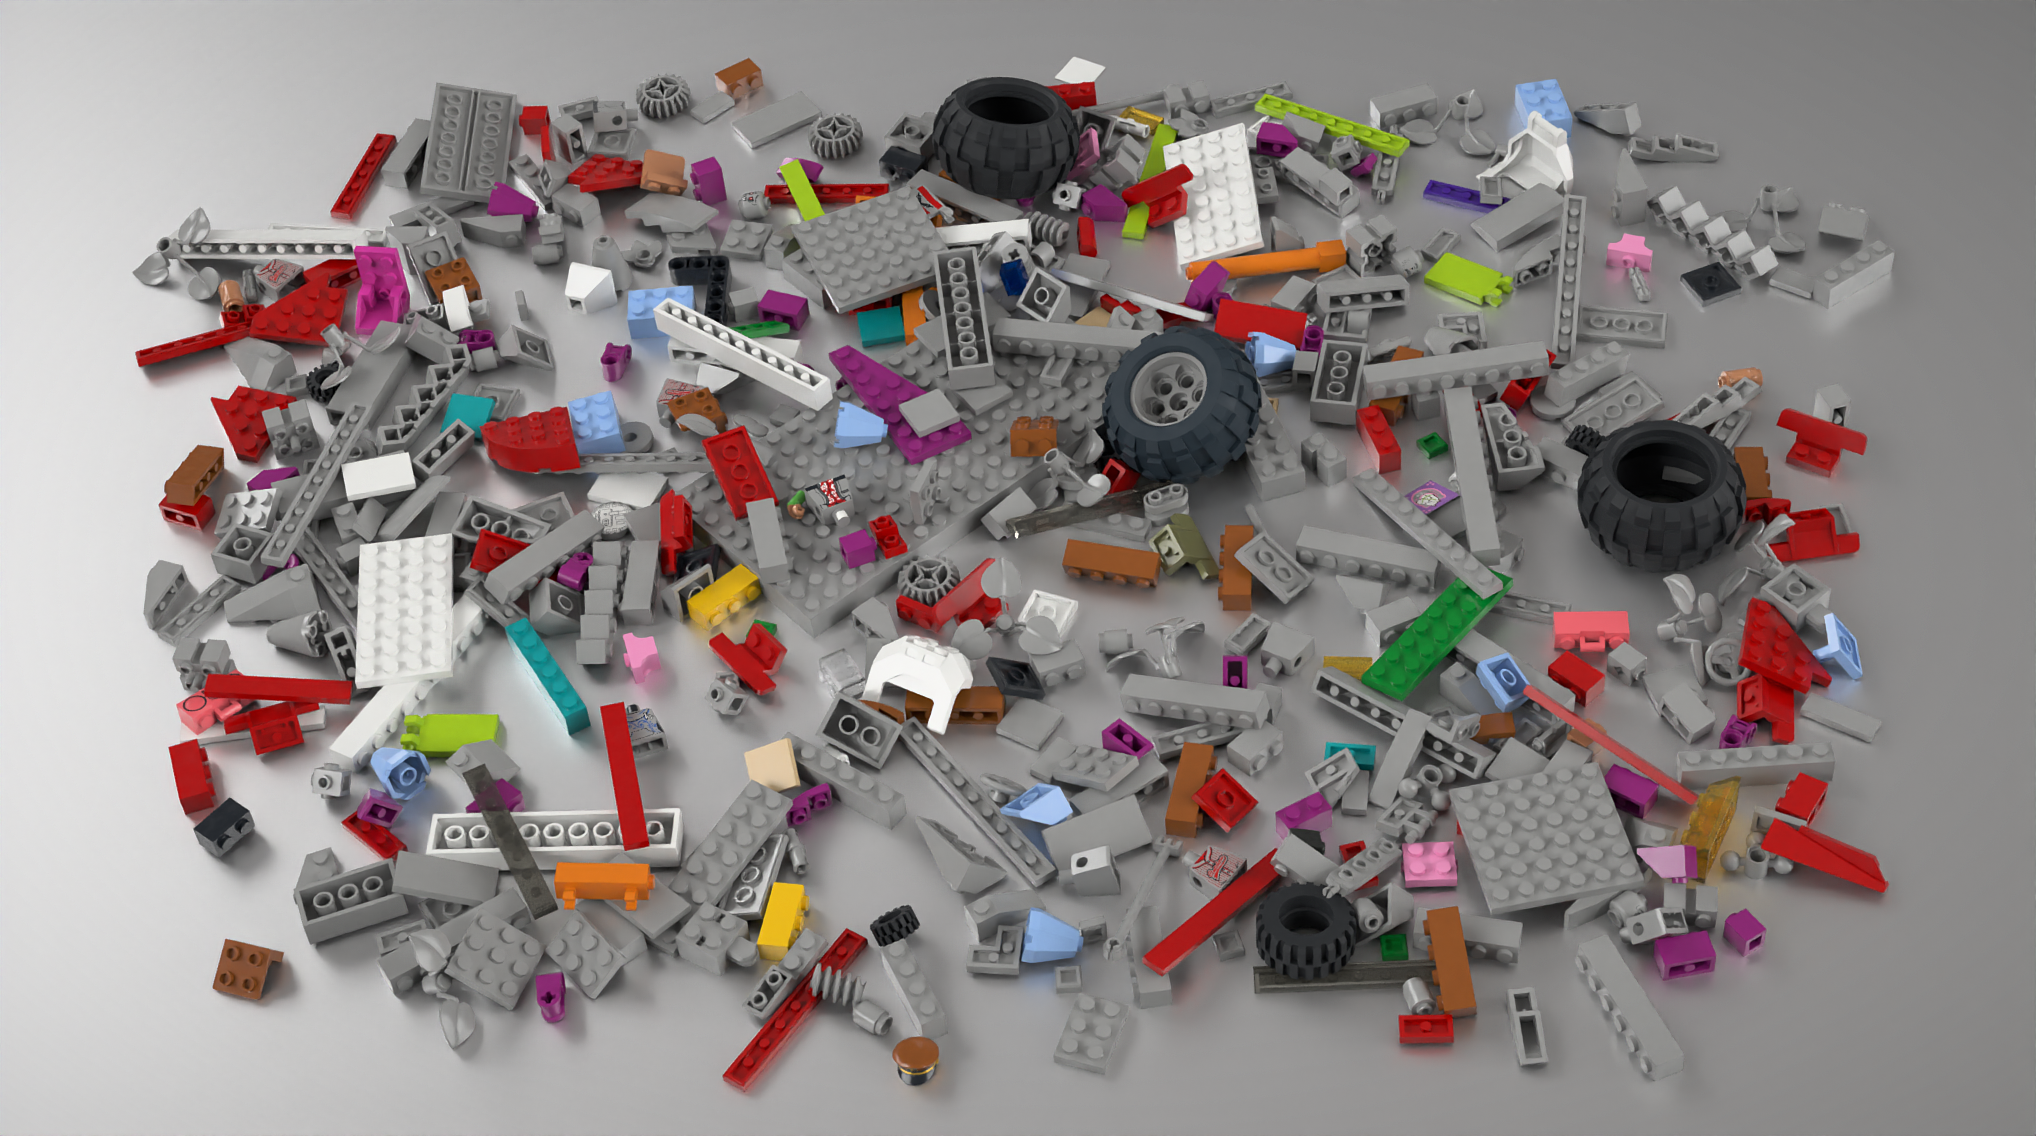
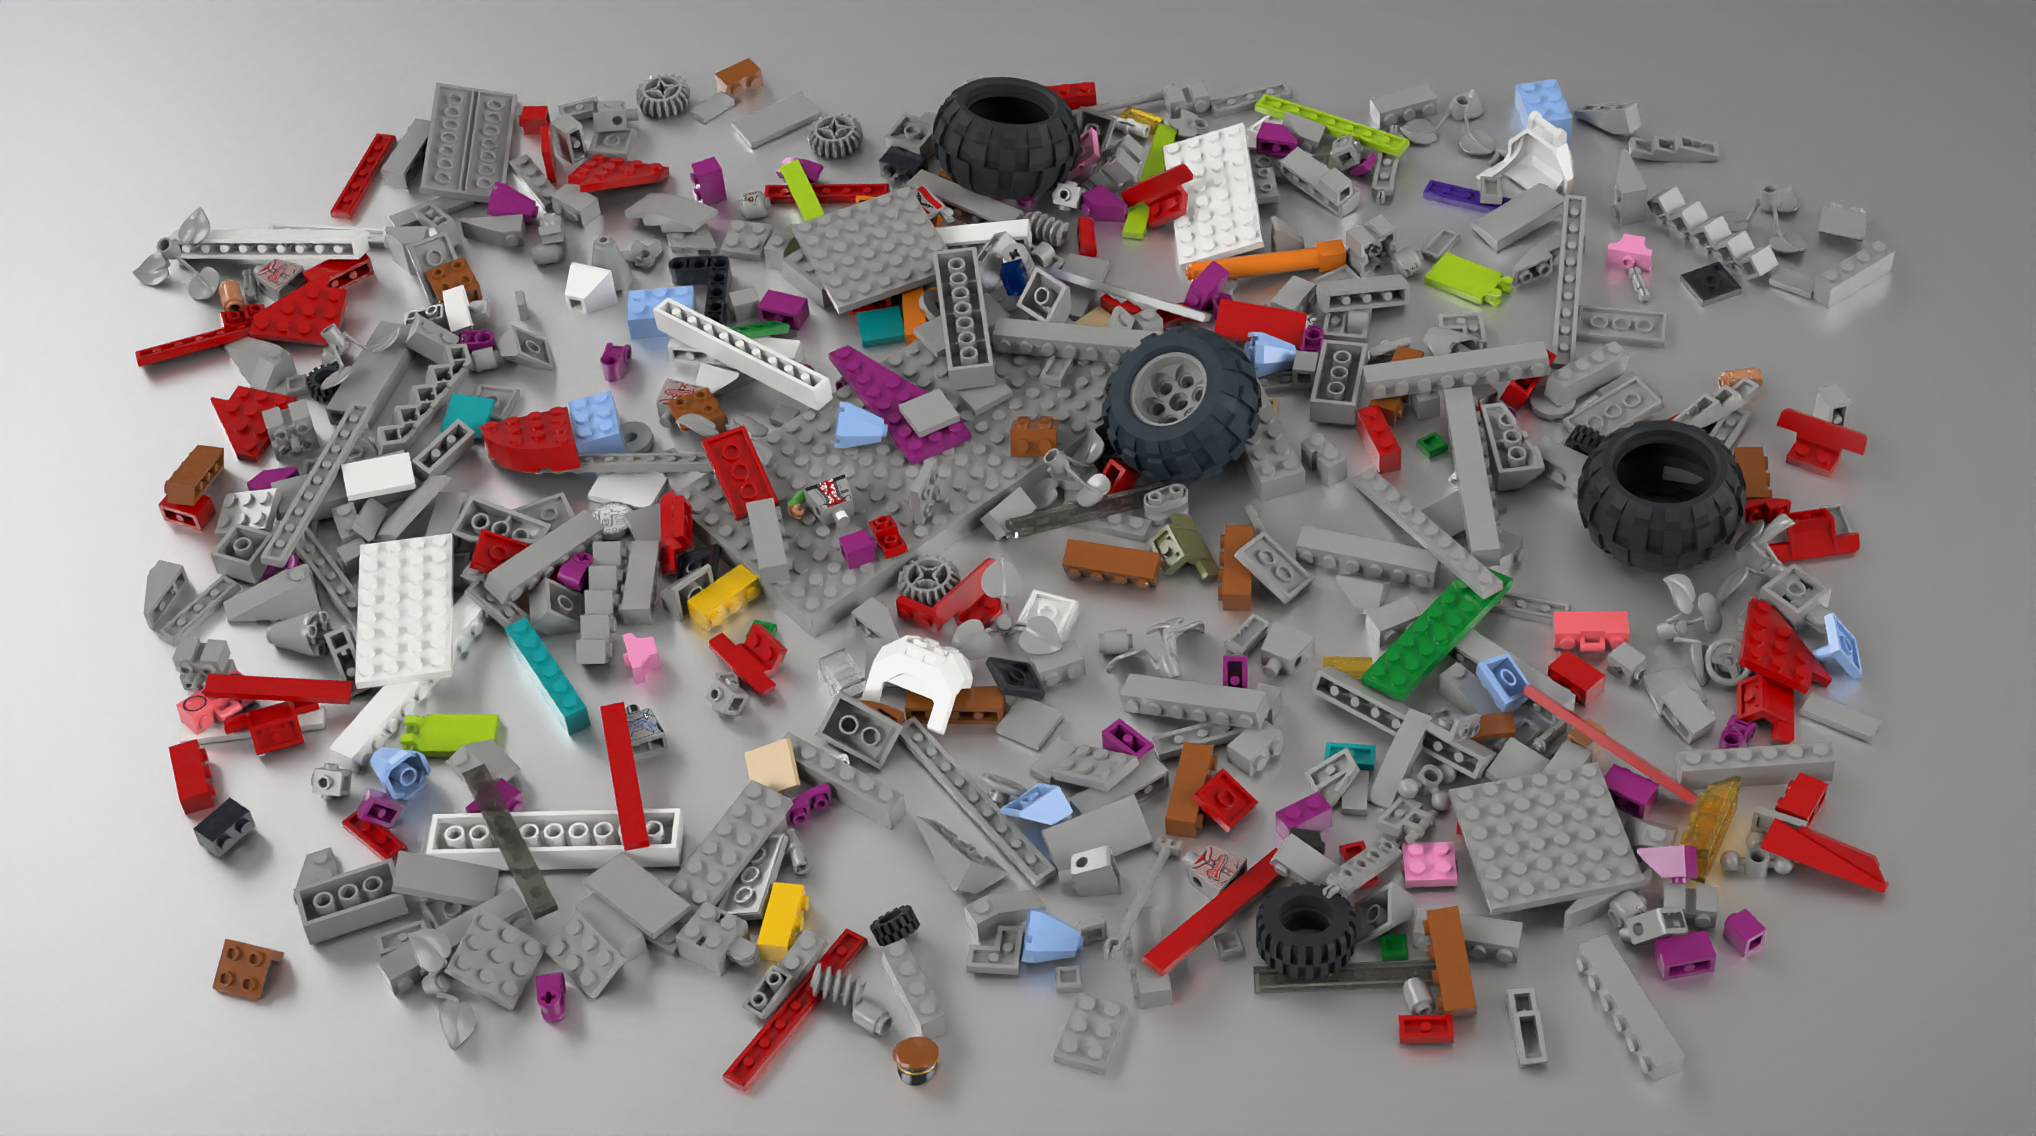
dark pink bracket [354,246,410,335] -> none
light grey slope [538,159,571,197] -> none
orange brick [554,862,655,911] -> none
nougat bracket [640,149,688,196] -> none
white sticker [1055,57,1106,84] -> none
light grey brick [1351,897,1384,933] -> none
sticker [1405,480,1459,515] -> none

